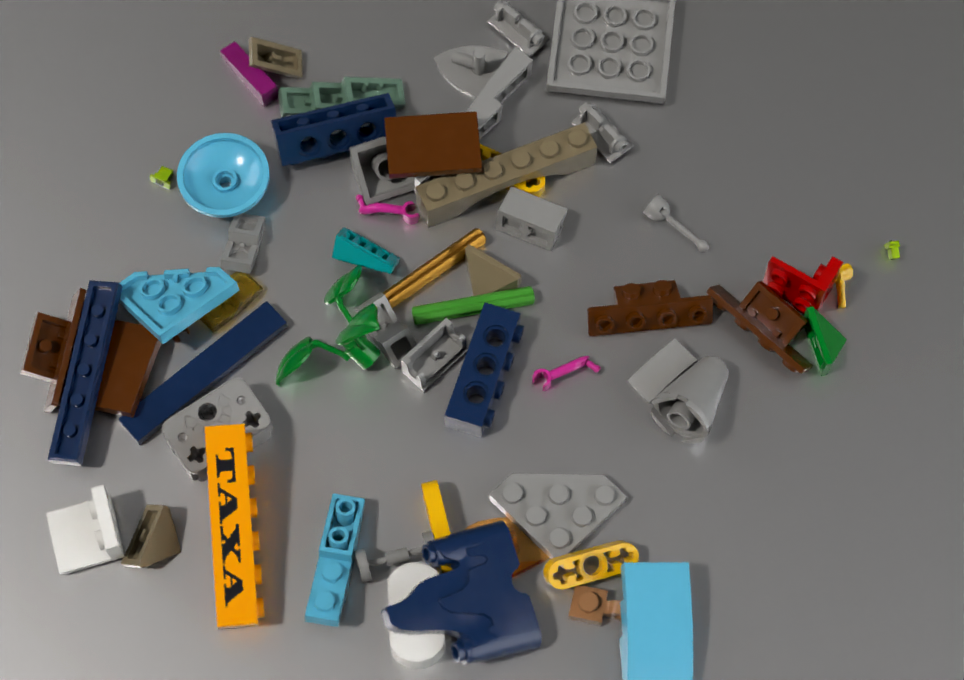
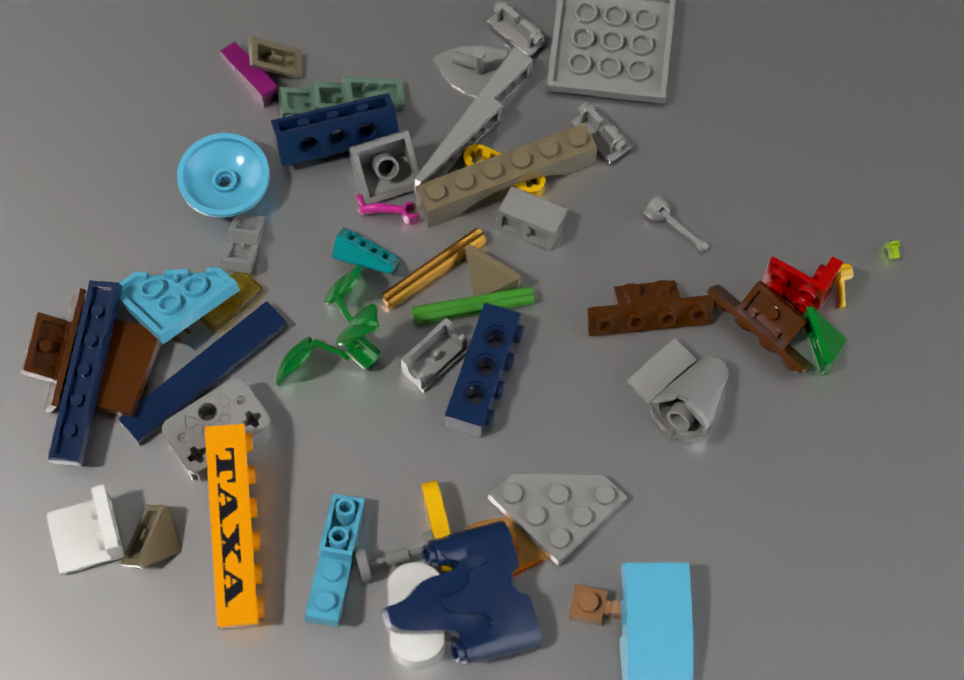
lime piece [150,166,174,190] -> none
light grey slope [355,292,417,369] -> none
reddish brown tile [384,111,482,179] -> none
dark pink piece [532,356,601,391] -> none
yellow beam [543,540,639,590] -> none

